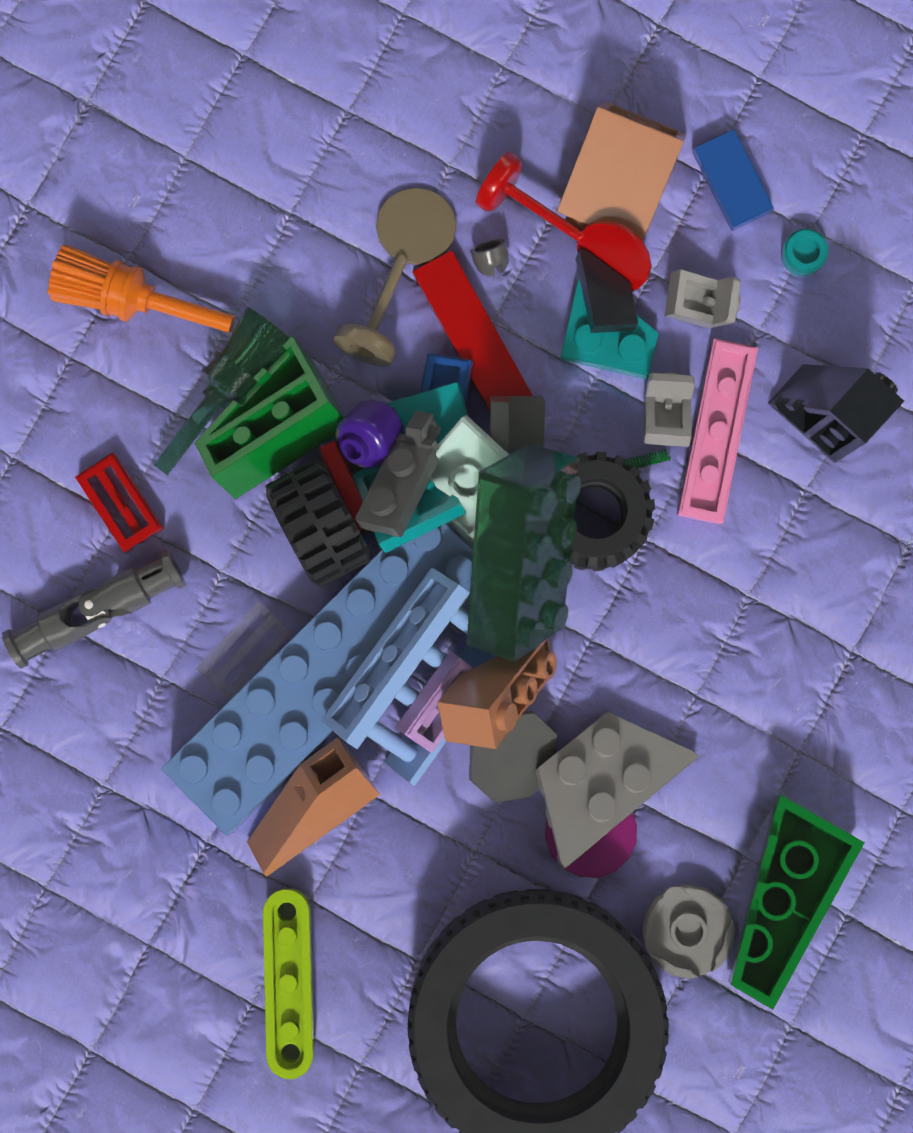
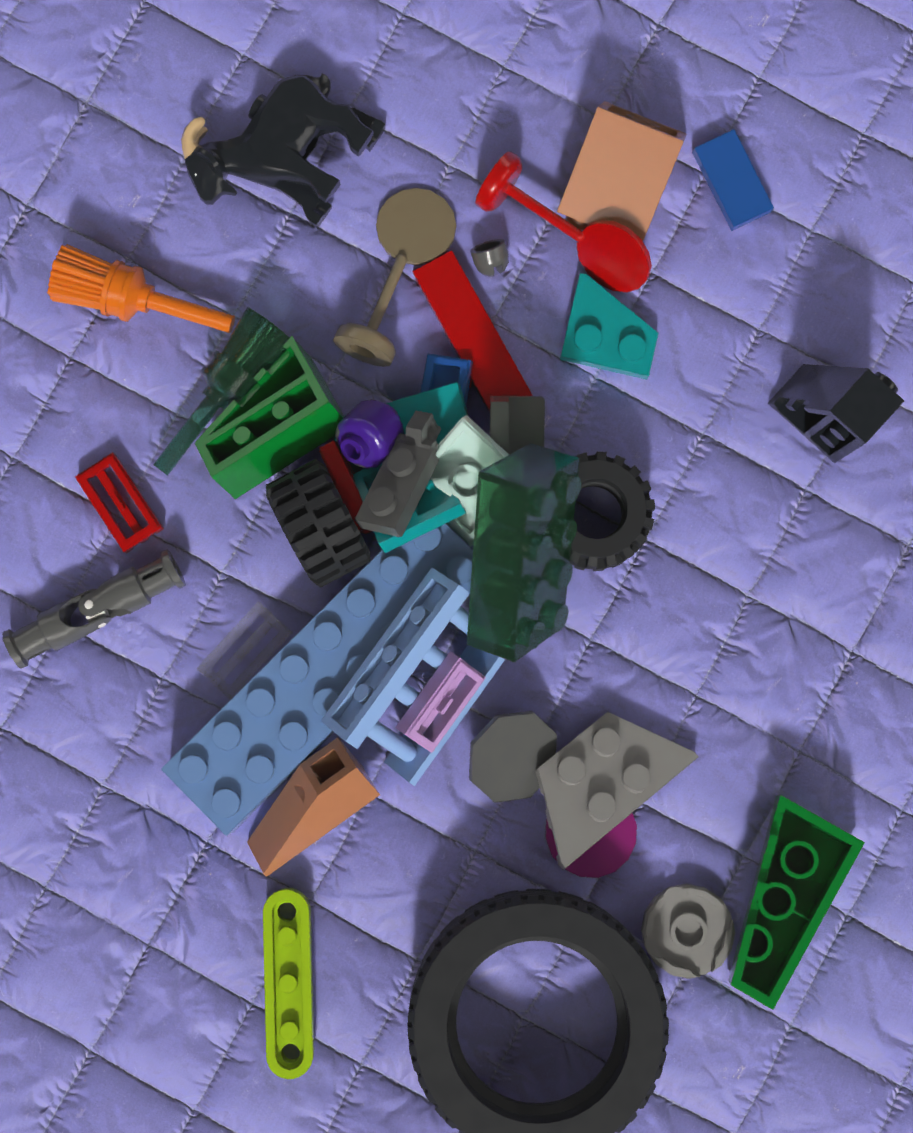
nougat slope [437,632,557,749] -> none
black tile [575,250,638,333] -> none
green leg [624,449,671,469] -> none
light grey bracket [644,372,695,447] -> none
light grey bracket [664,269,741,328] -> none
bright pink tile [677,338,758,525] -> none
teal tile [781,229,829,276] -> none
none -> black animal [181,73,385,229]

